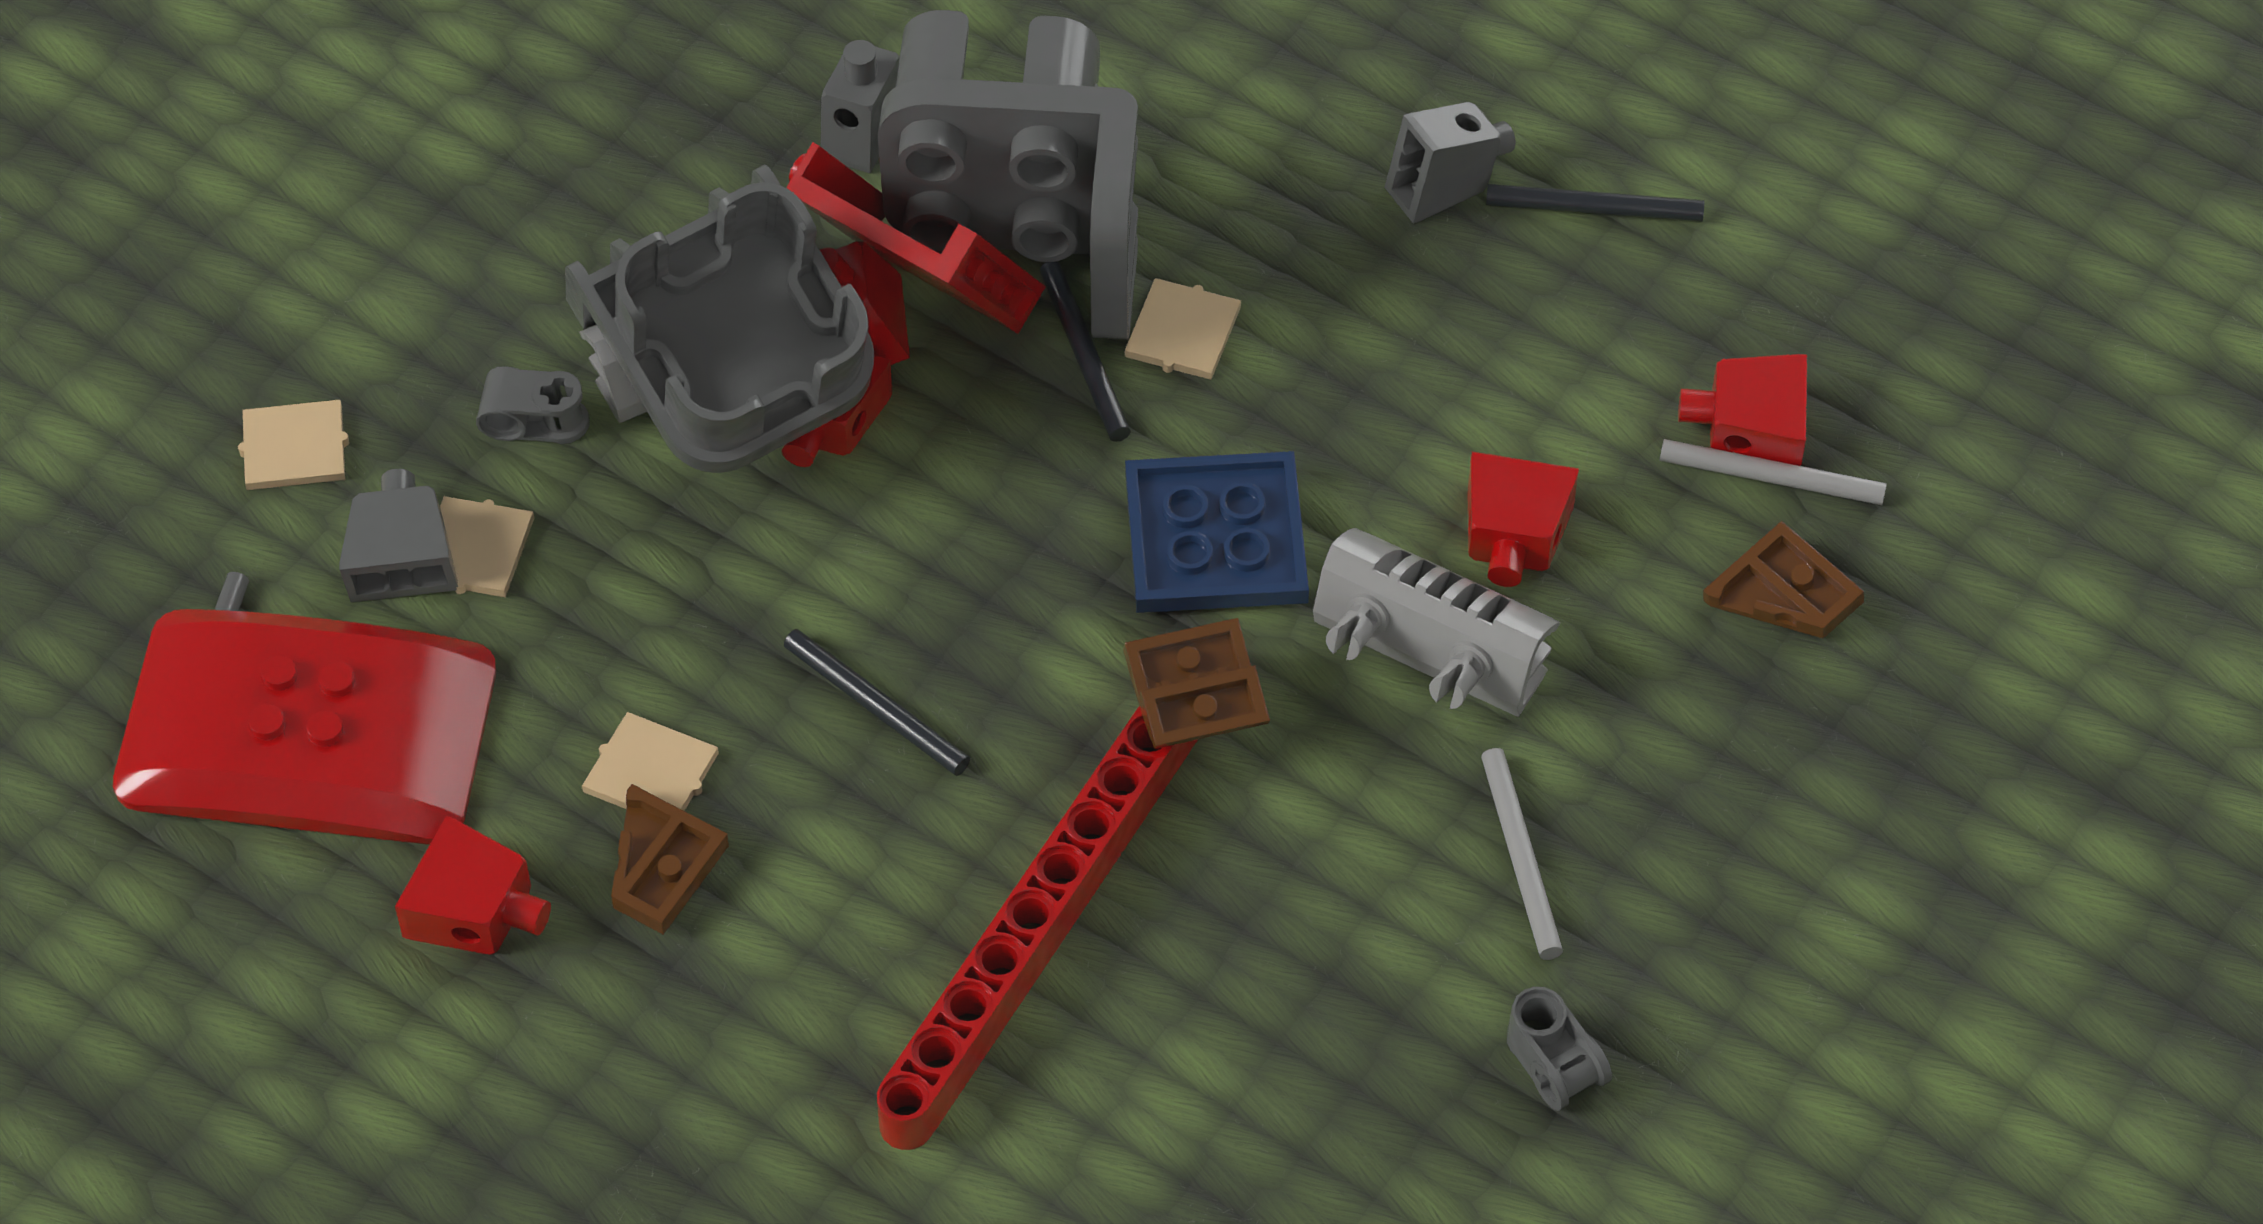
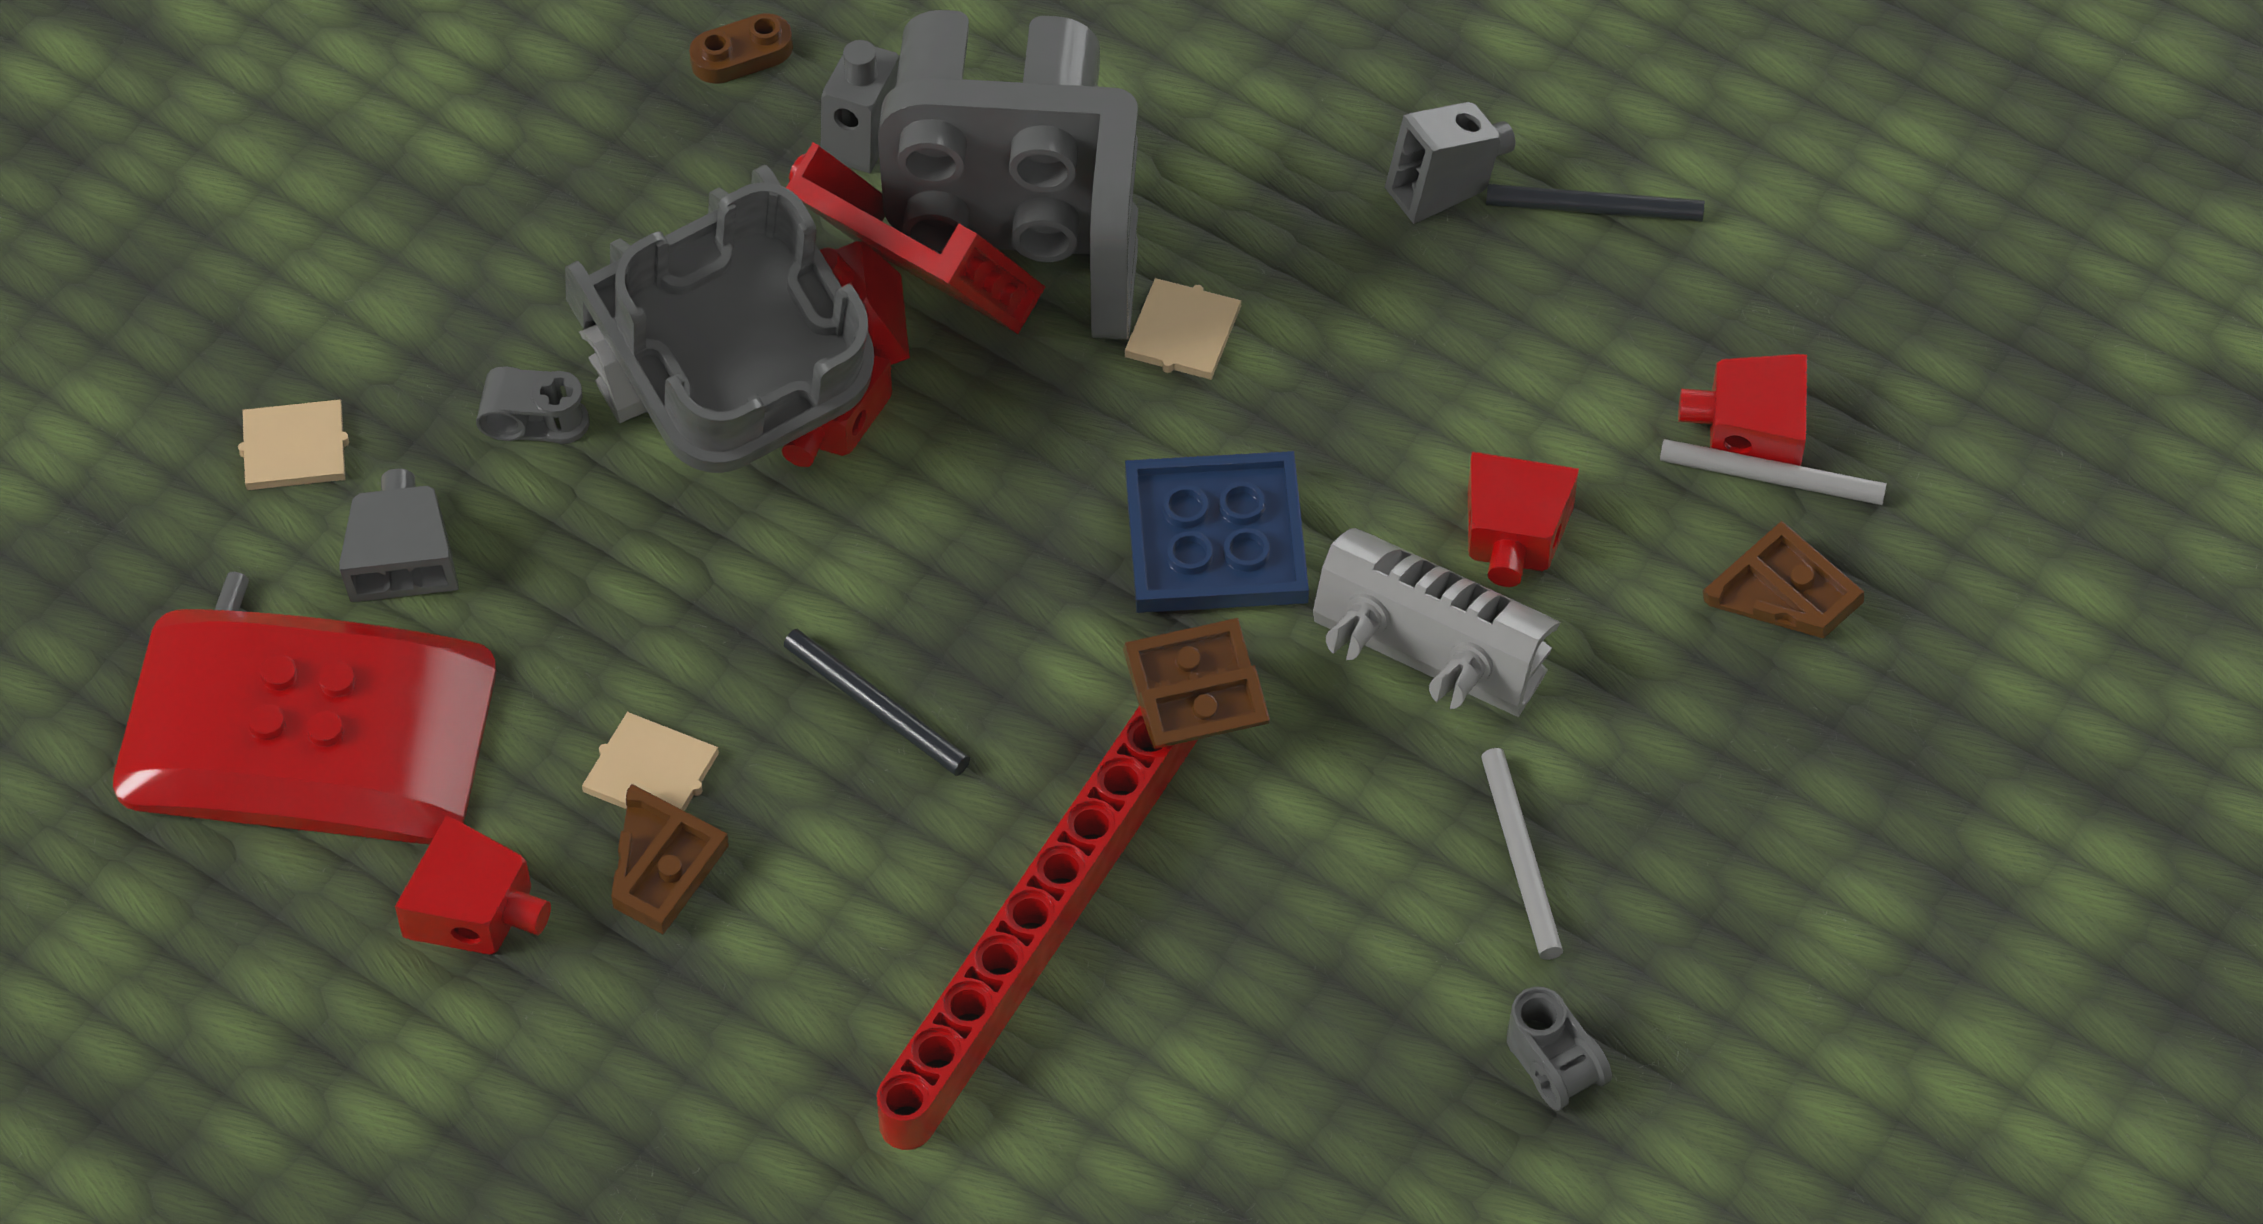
tan piece [440,496,534,598] -> none
black bar [1040,261,1131,442] -> none
none -> reddish brown plate [689,13,793,84]

